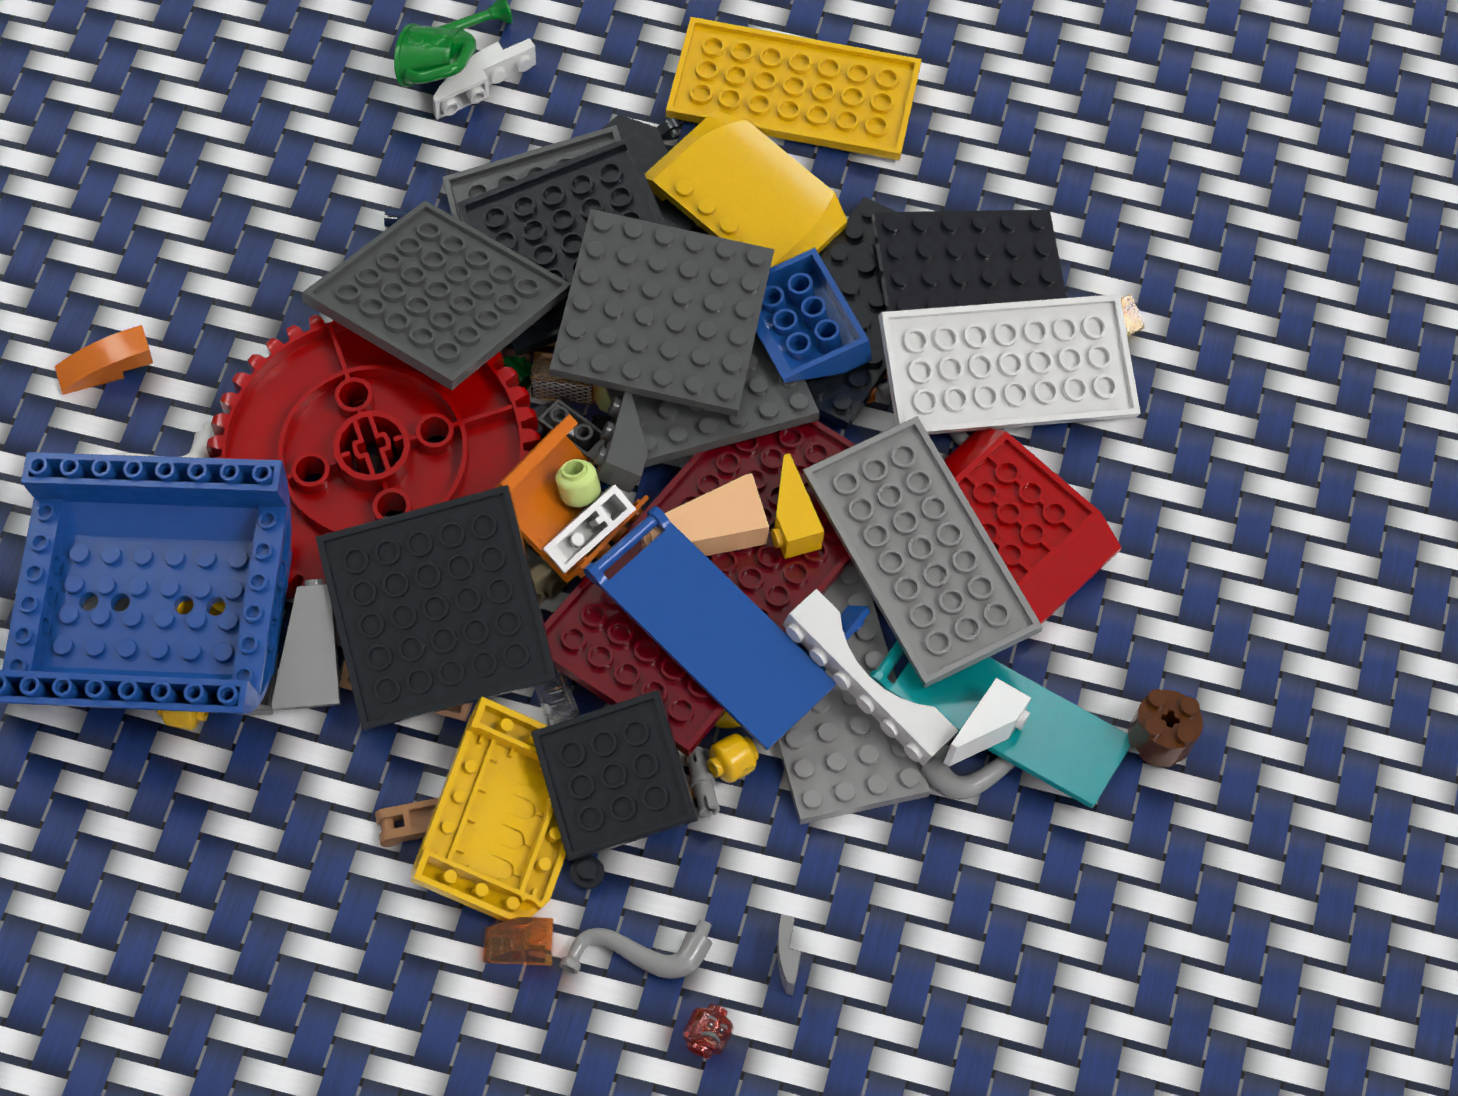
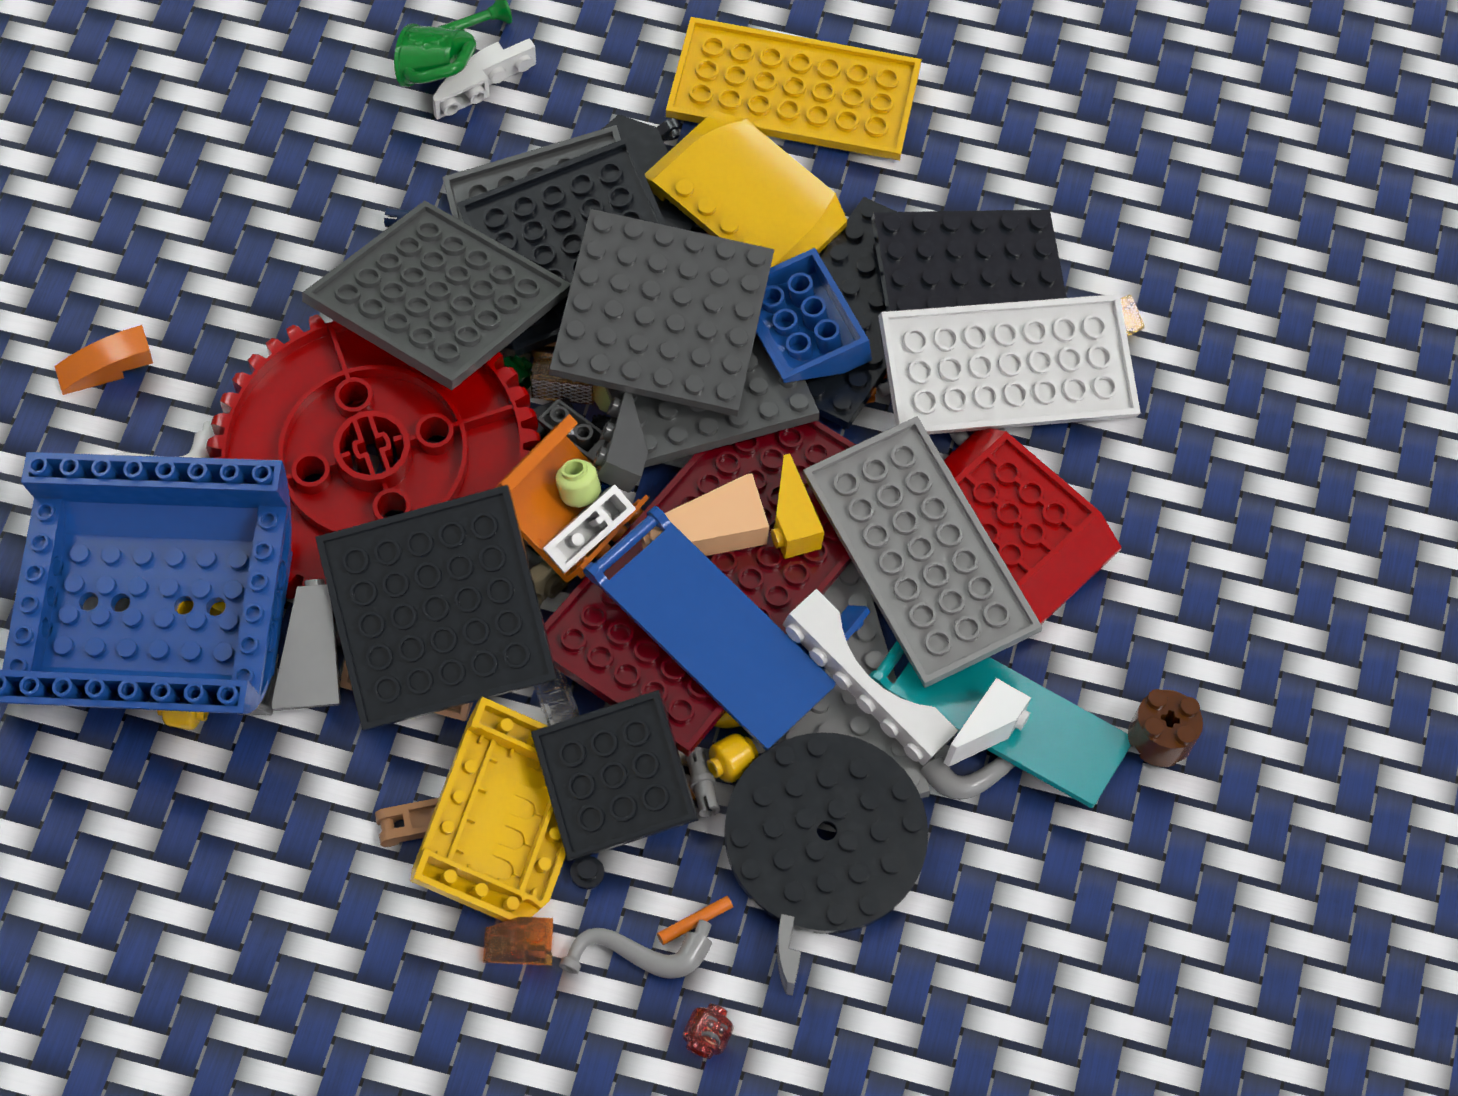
none -> orange piece [657,896,733,945]
none -> black plate [724,732,928,934]

